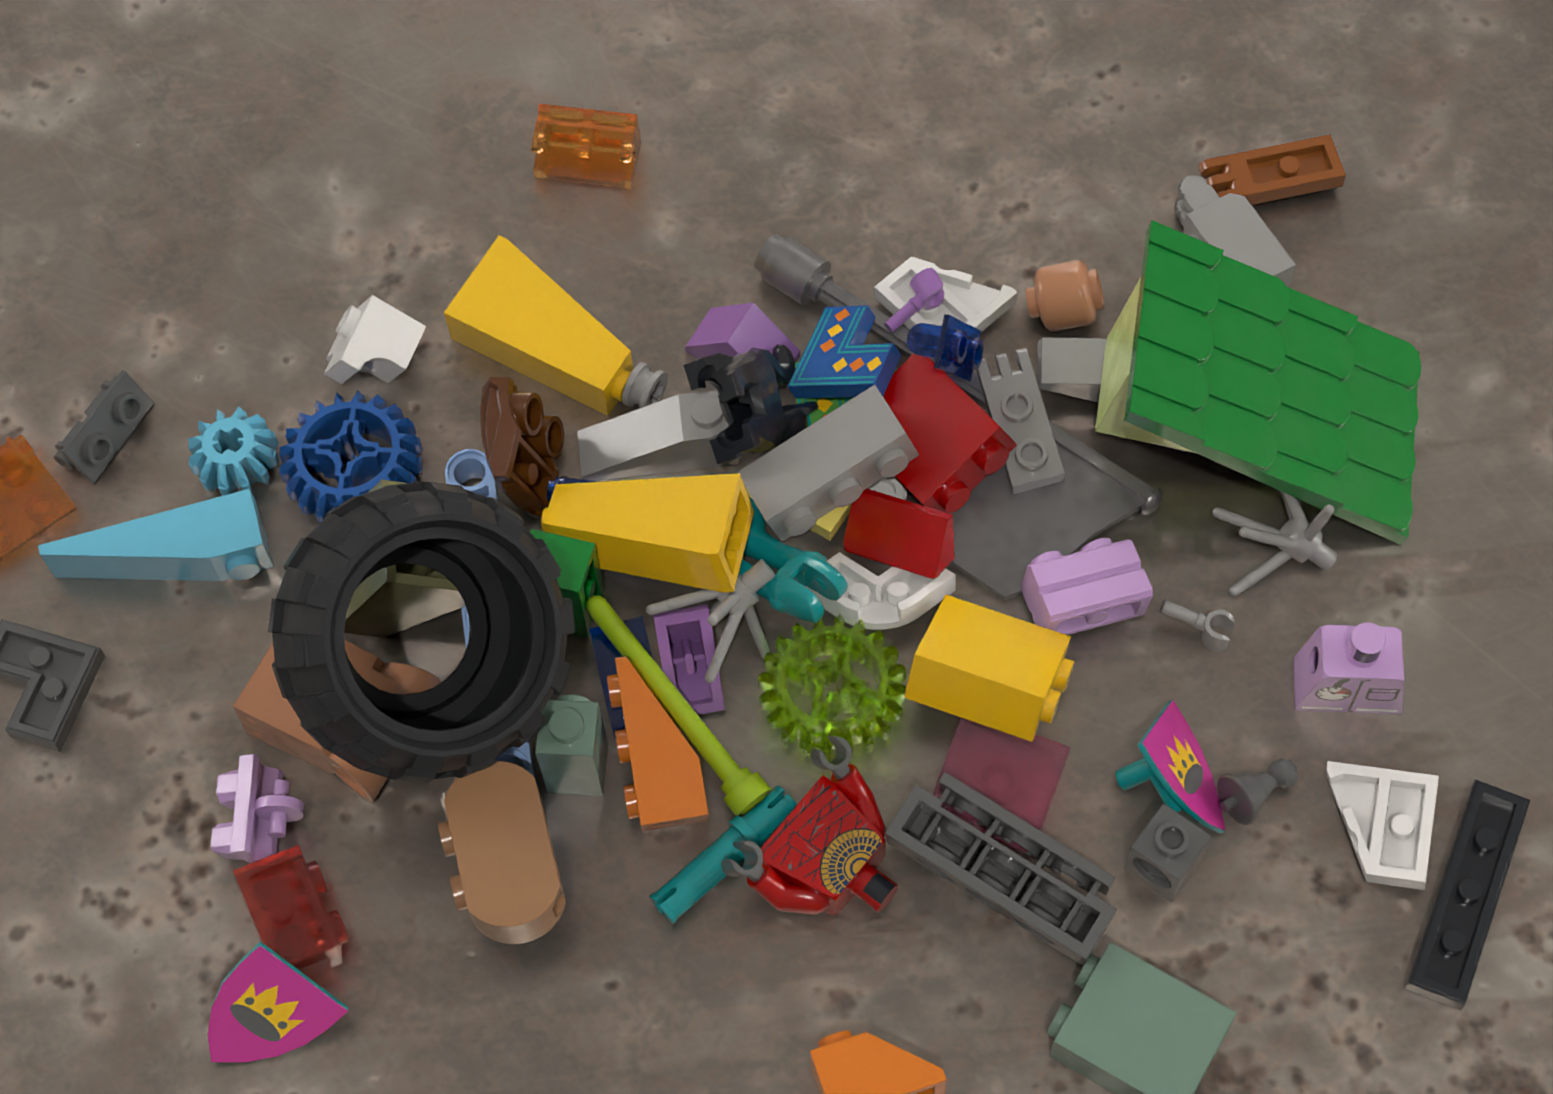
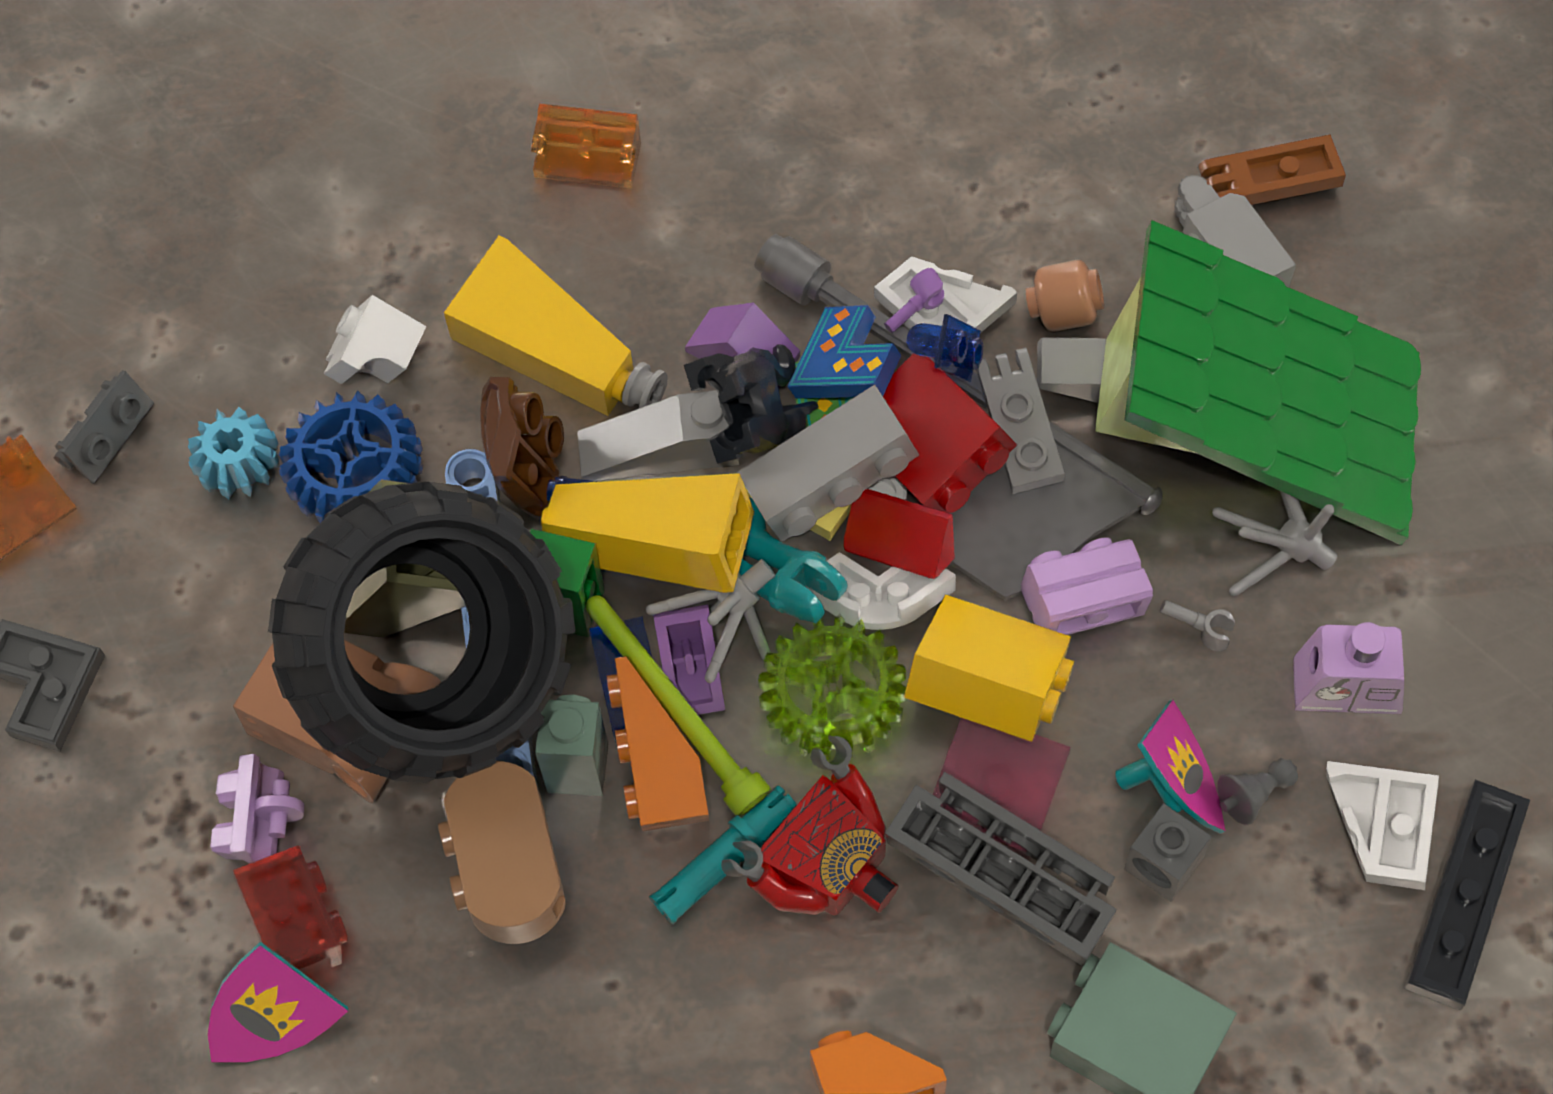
medium azure slope [38,489,274,581] -> none

